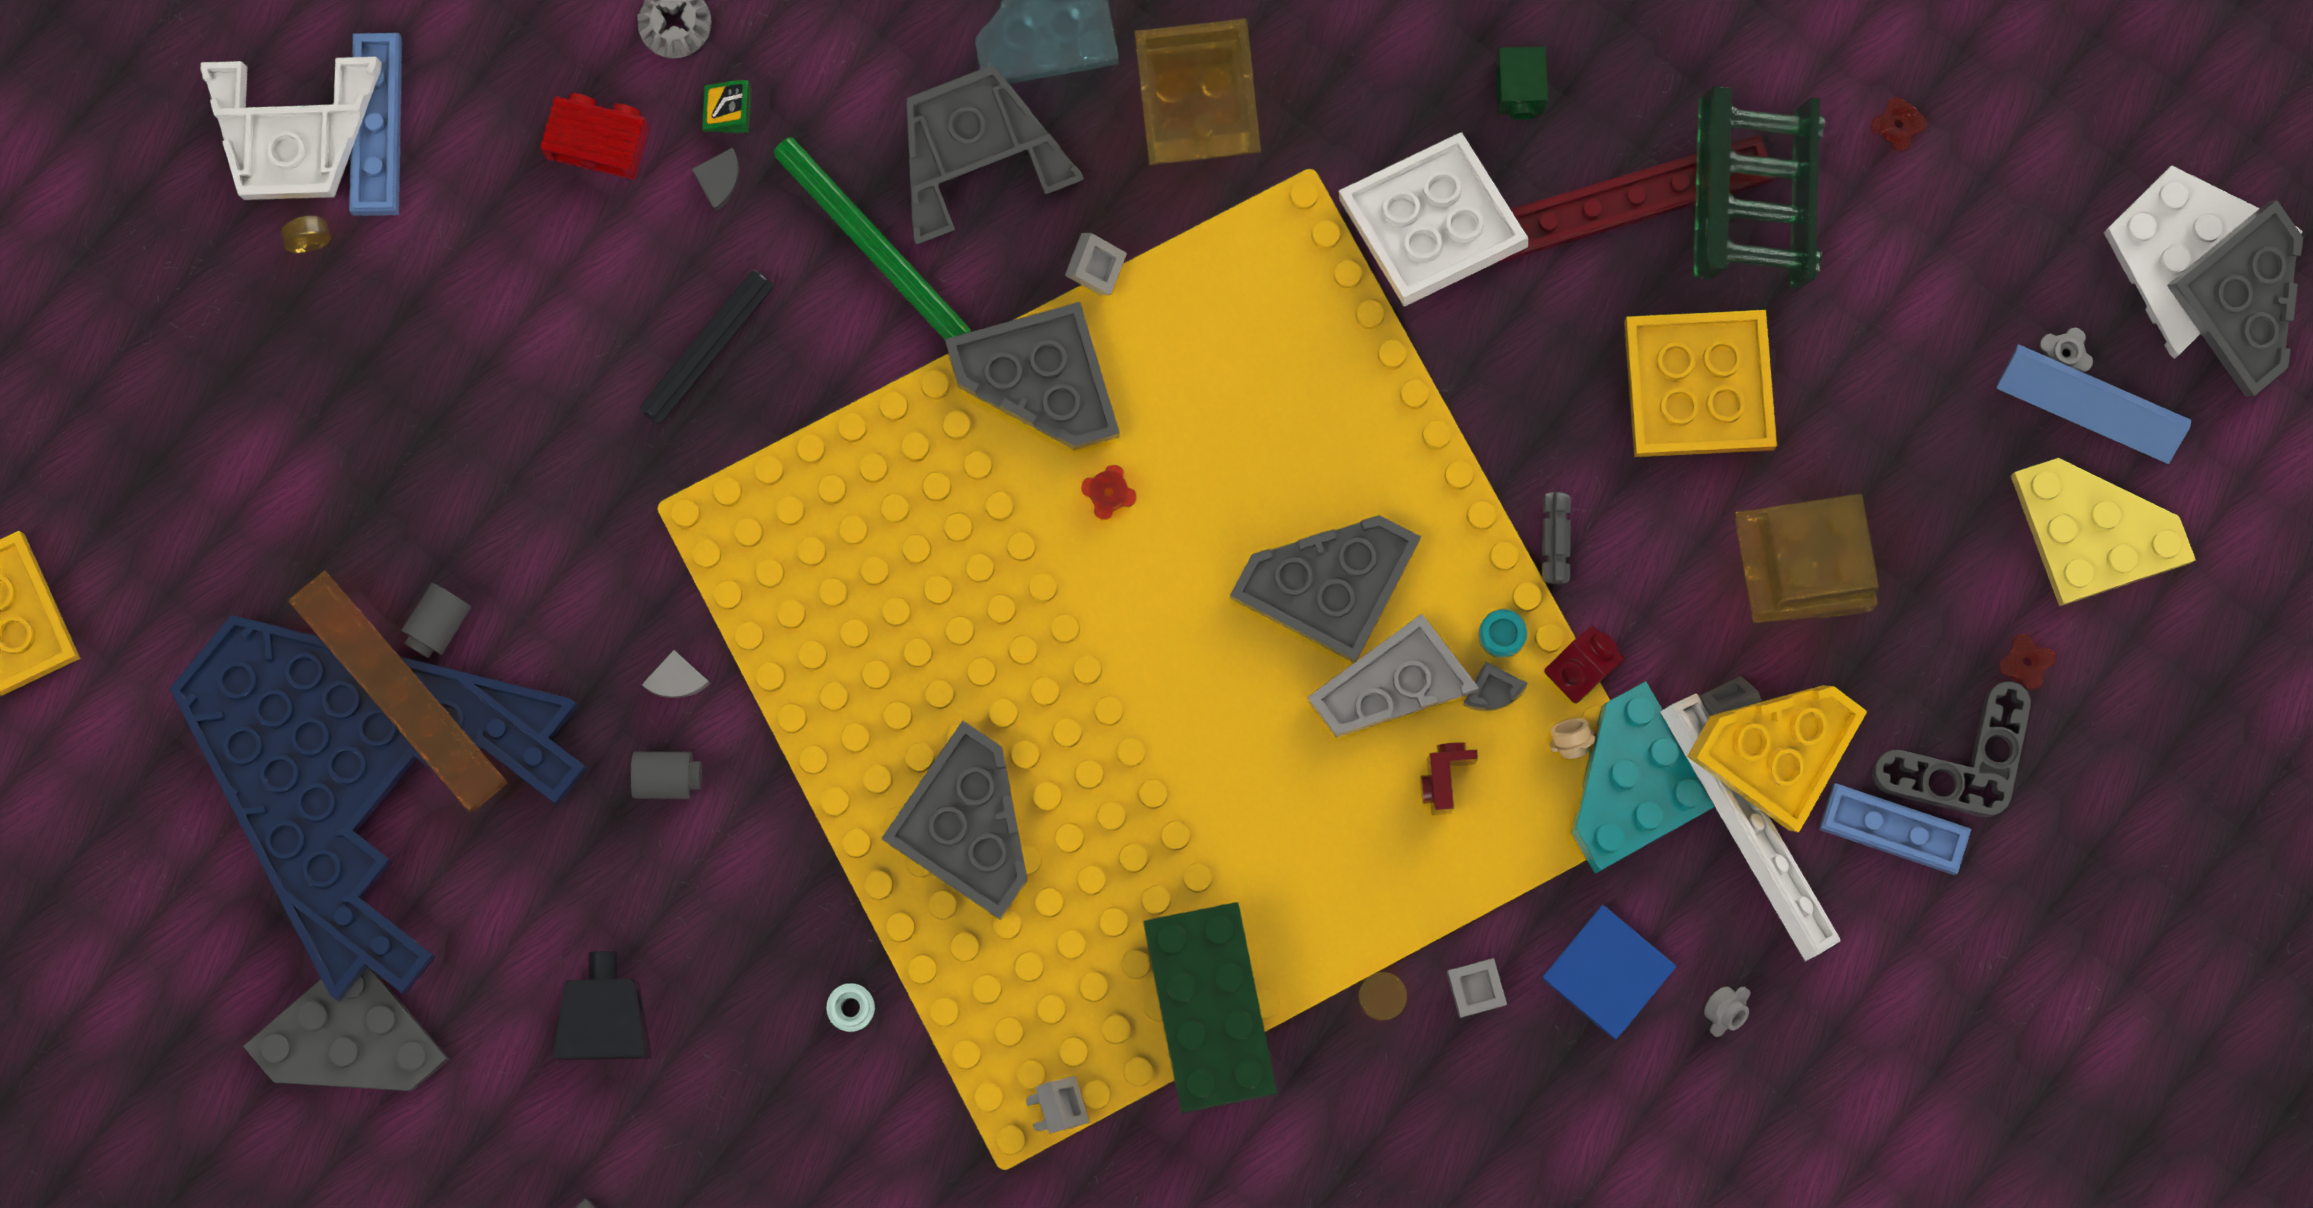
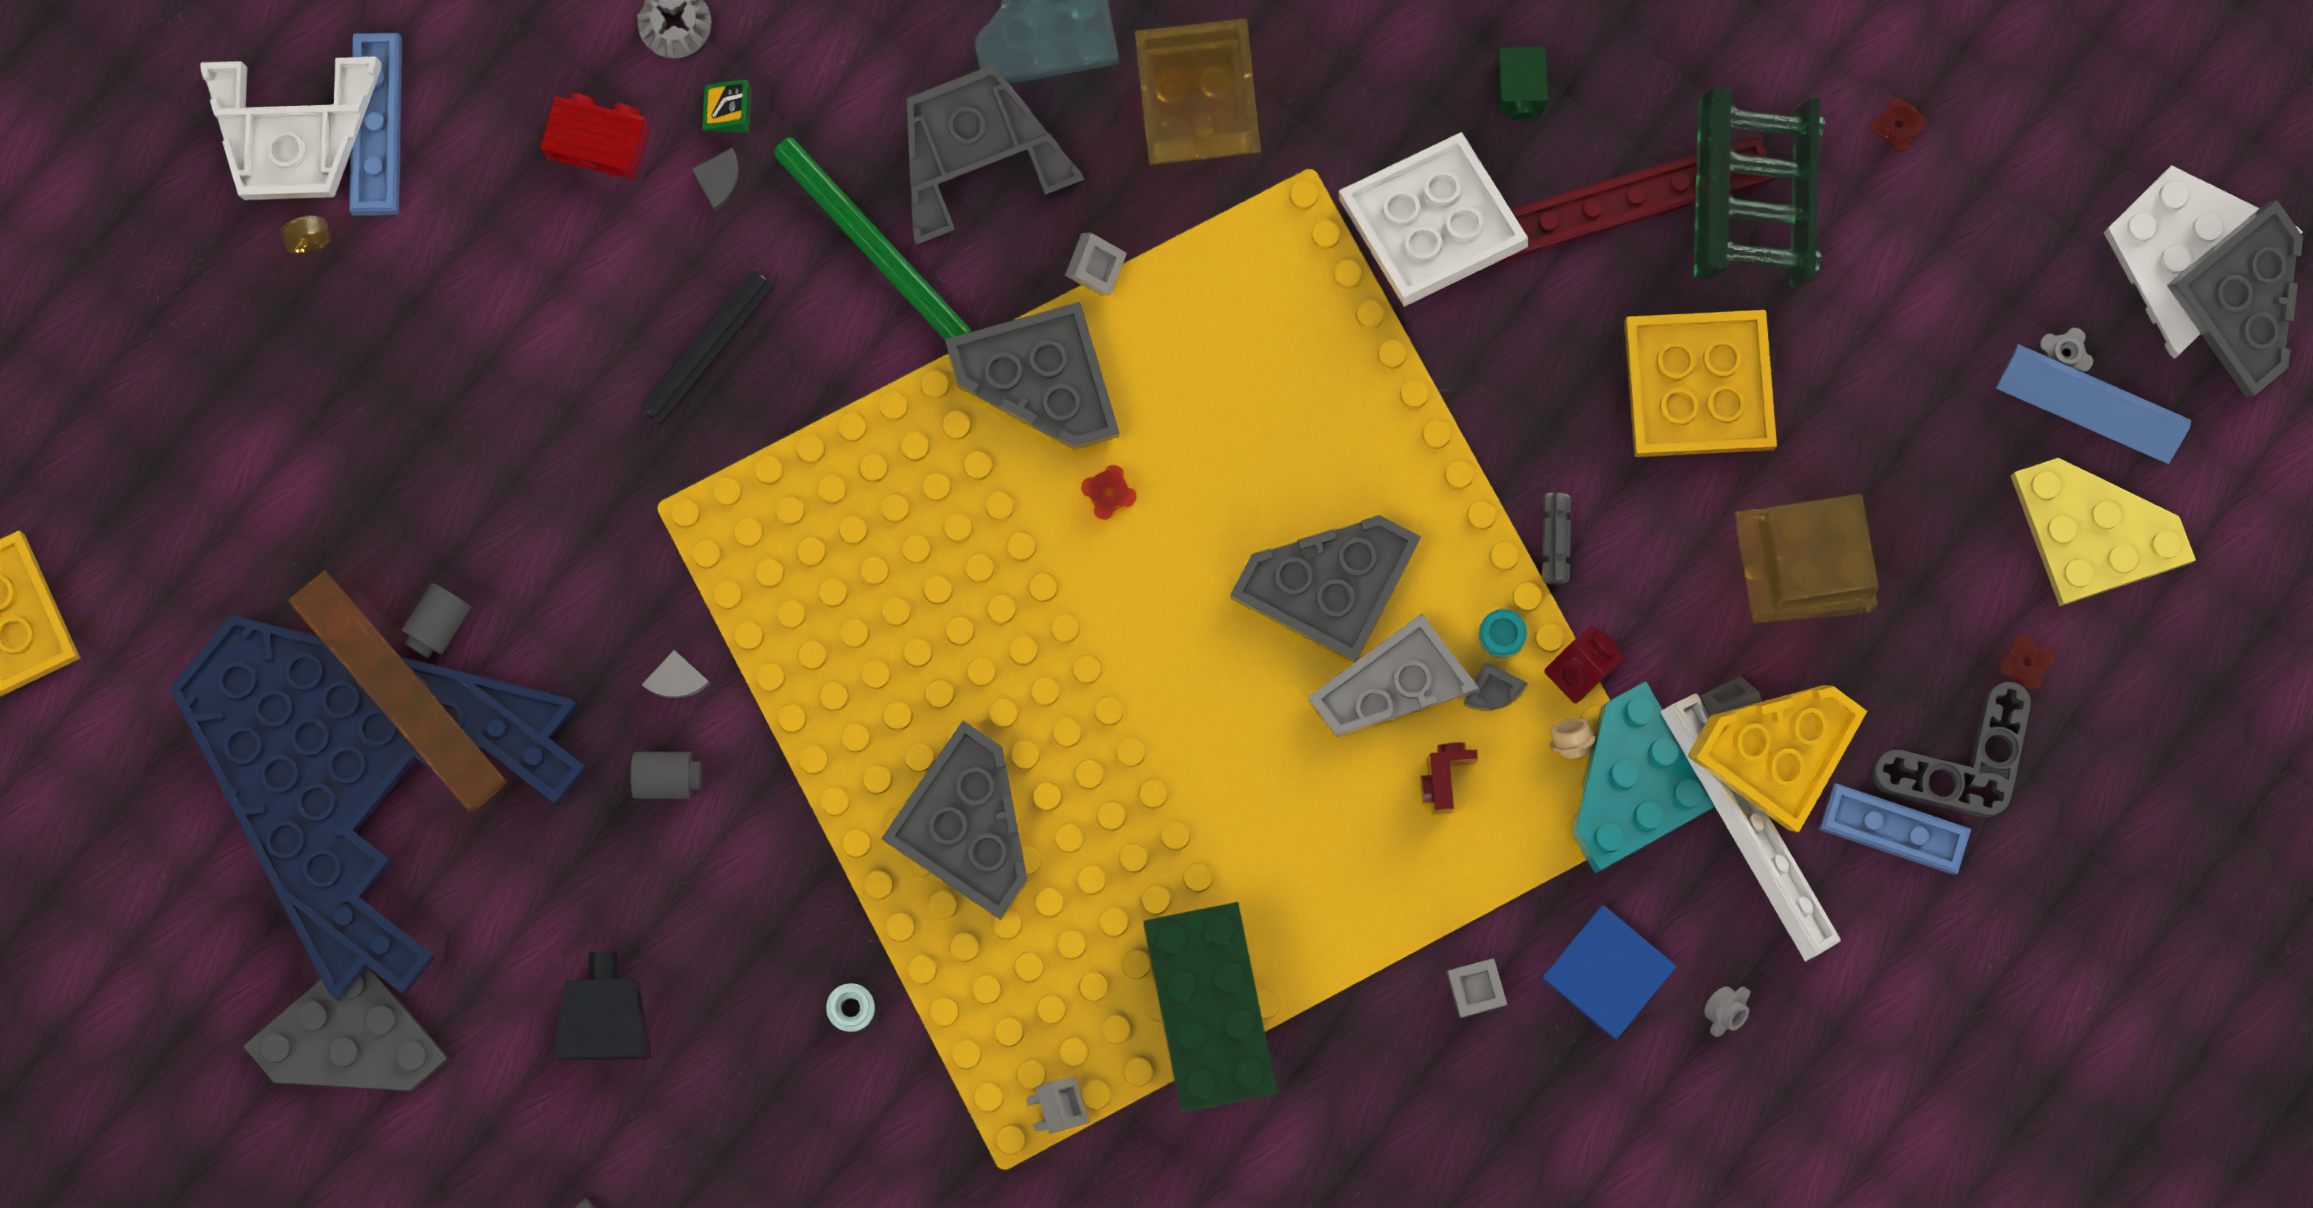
clear yellow tile [1358,972,1407,1021] -> none

